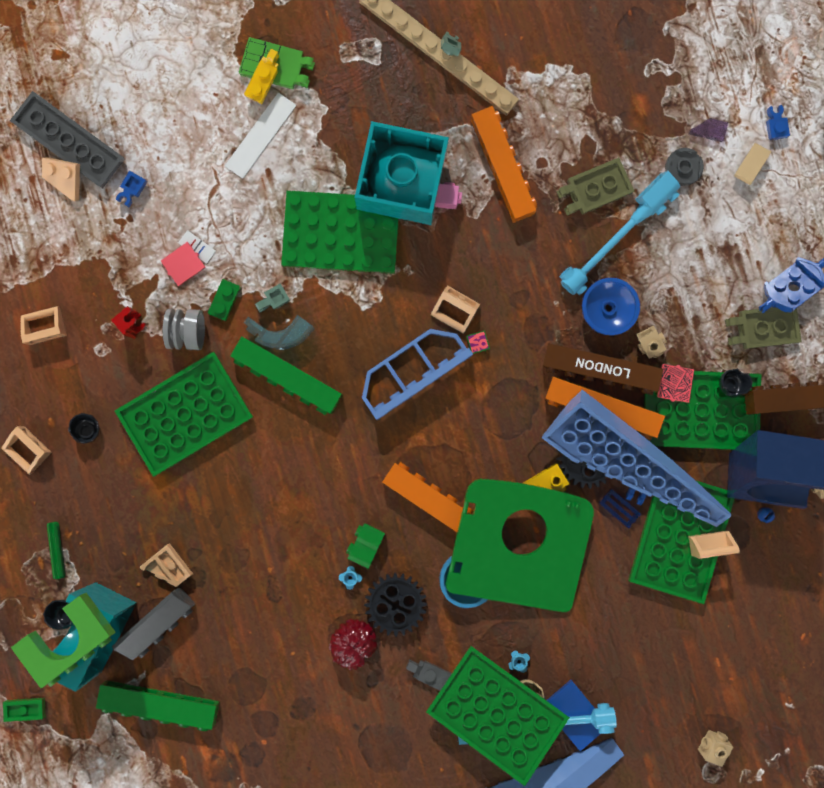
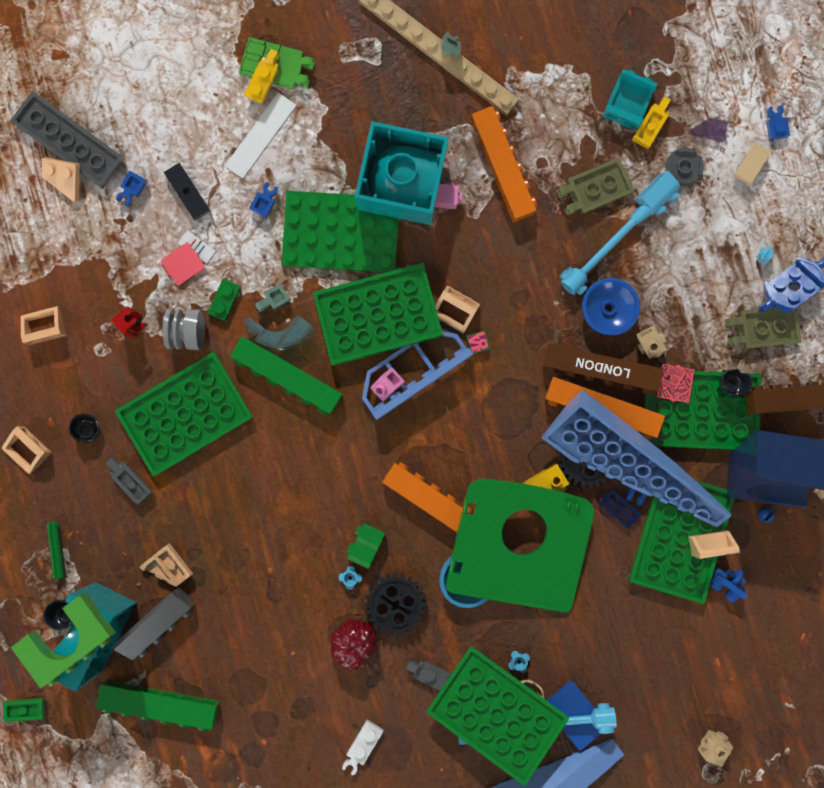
none -> dark grey hinge [106,457,154,505]
none -> black tile [163,162,211,221]
none -> blue plate [249,182,279,219]
none -> green plate [313,263,443,366]
none -> white plate [342,720,383,775]
none -> bright pink brick [370,368,405,402]
none -> teal panel [602,69,658,131]
none -> yellow hinge [632,96,671,149]
none -> blue hips [710,567,748,603]
none -> medium azure plate [757,246,774,264]

